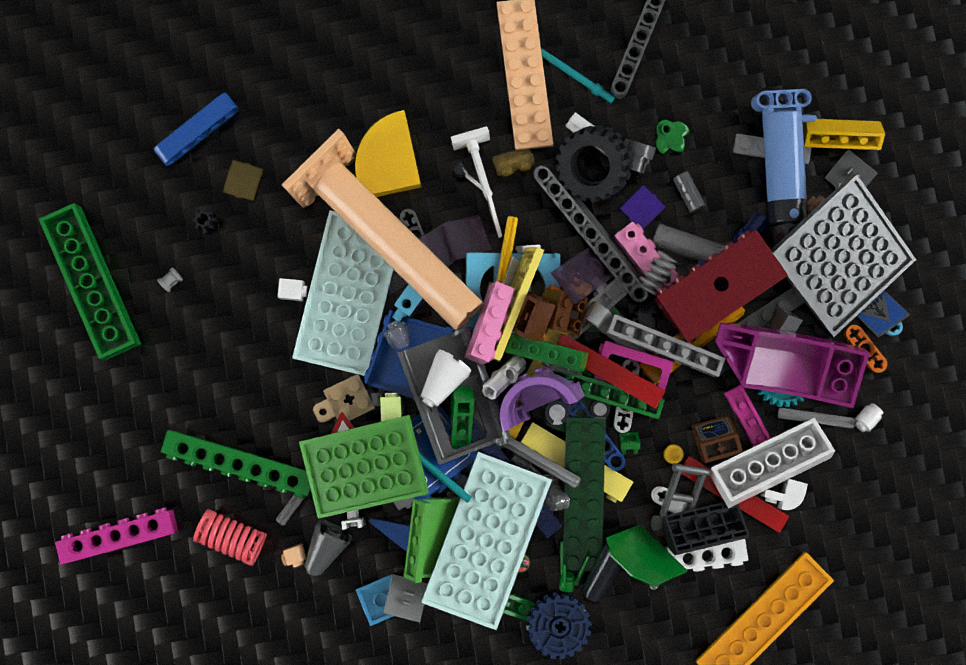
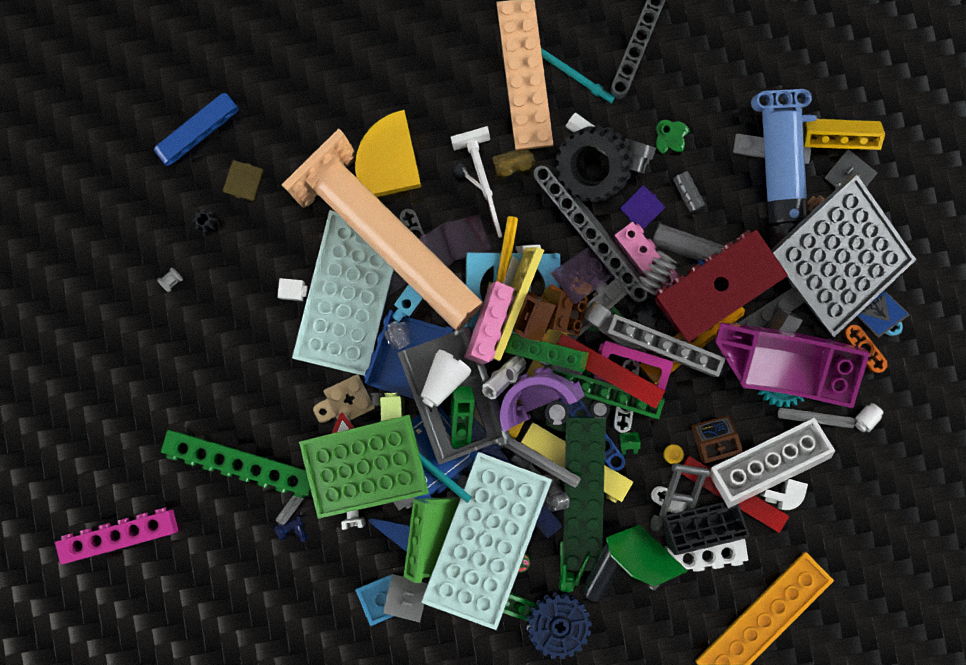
green brick [39,203,141,360] -> none
coral piece [193,509,267,566] -> none
light nougat plate [281,544,307,567] -> none
dark grey cone [304,520,352,576] -> none
dark pink tile [724,384,771,447] -> none
clear blue piece [731,212,769,243] -> none
none -> clear blue piece [274,515,307,542]

